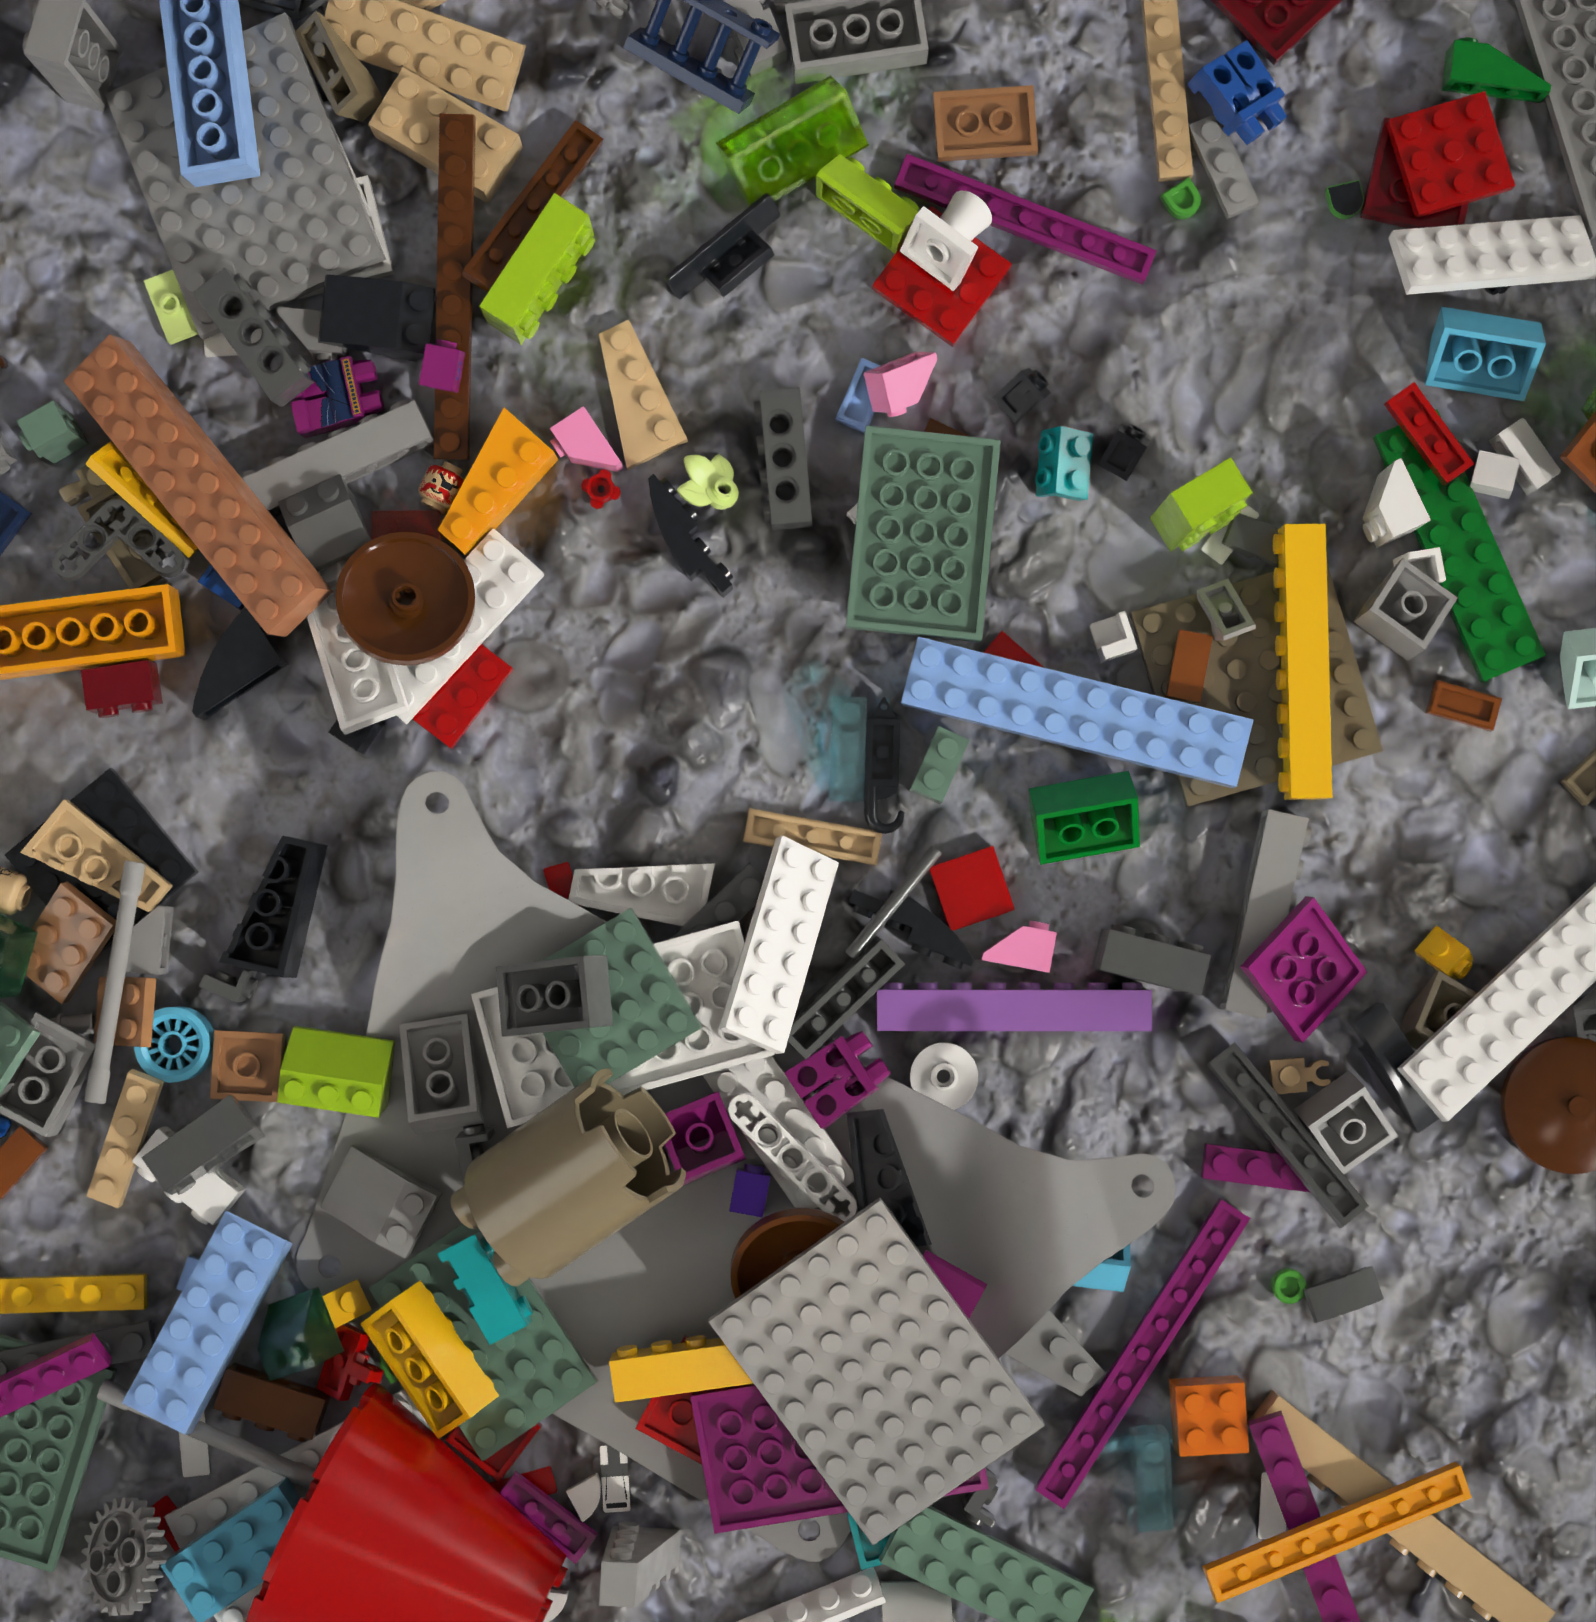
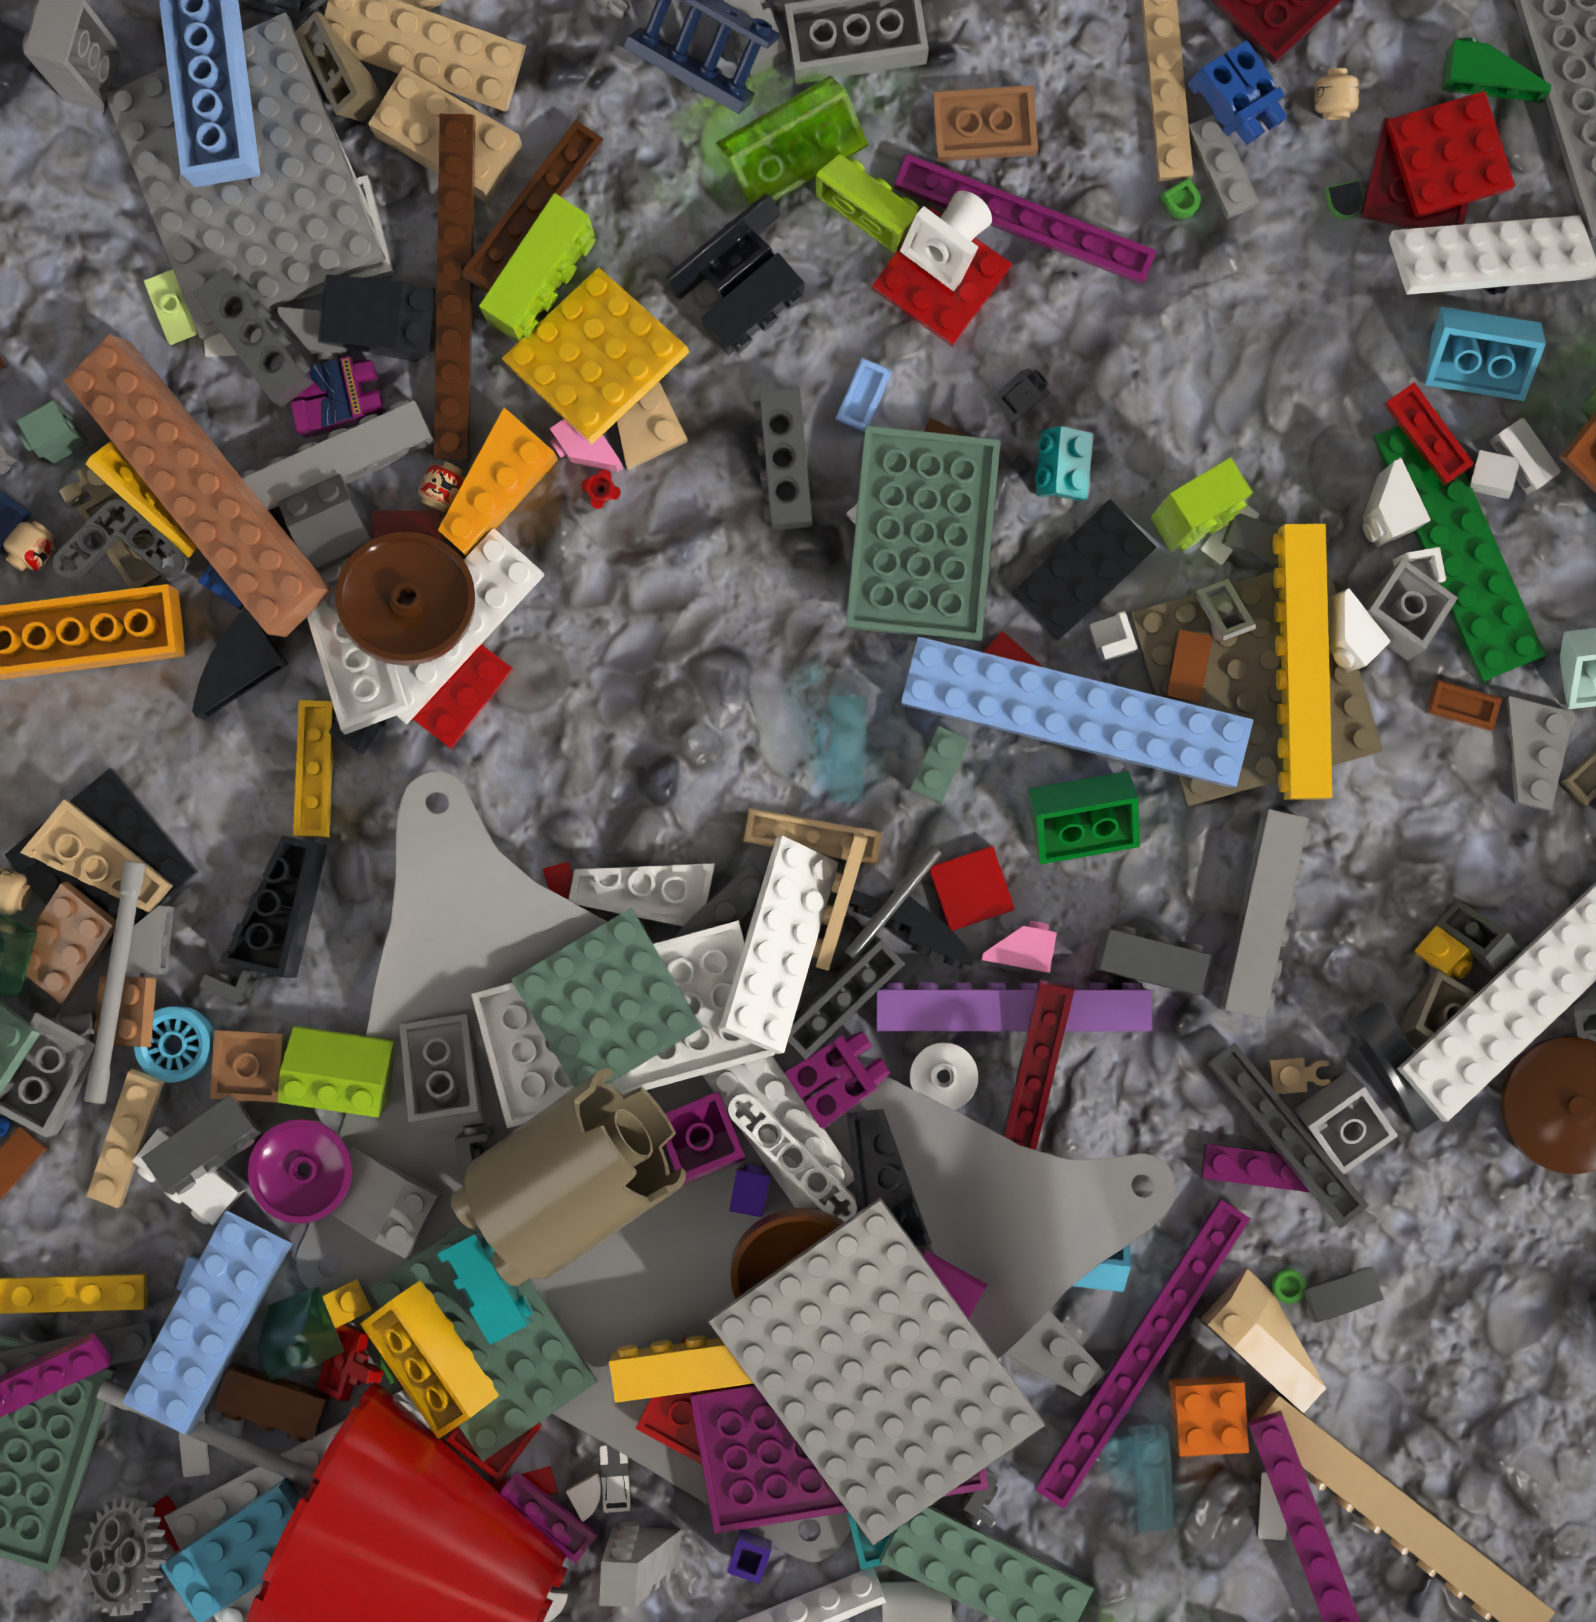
dark red brick [81,660,163,718] -> none
magenta brick [419,339,465,393] -> none
dark grey slope [496,955,613,1037] -> none
black slope [648,474,733,598] -> none
yellowish green plate [676,454,739,510] -> none
bright pink slope [863,351,937,417] -> none
black plate [864,697,904,834] -> none
black bracket [1098,424,1150,481] -> none
light orange plate [1202,1462,1472,1603] -> none
magenta plate [1240,896,1367,1043] -> none
none -> tan head [3,520,56,572]
none -> magenta dish [248,1119,353,1223]
none -> yellow plate [293,700,335,837]
none -> yellow plate [502,267,689,445]
none -> black brick [701,252,804,356]
none -> dark purple brick [727,1530,772,1584]
none -> tan plate [812,833,868,971]
none -> dark red plate [1002,980,1075,1150]
none -> black plate [1012,499,1157,641]
none -> tan wedge [1201,1268,1326,1413]
none -> tan head [1315,68,1359,120]
none -> white slope [1328,589,1391,673]
none -> dark grey slope [1436,900,1521,975]
none -> light grey wing [1505,696,1575,811]

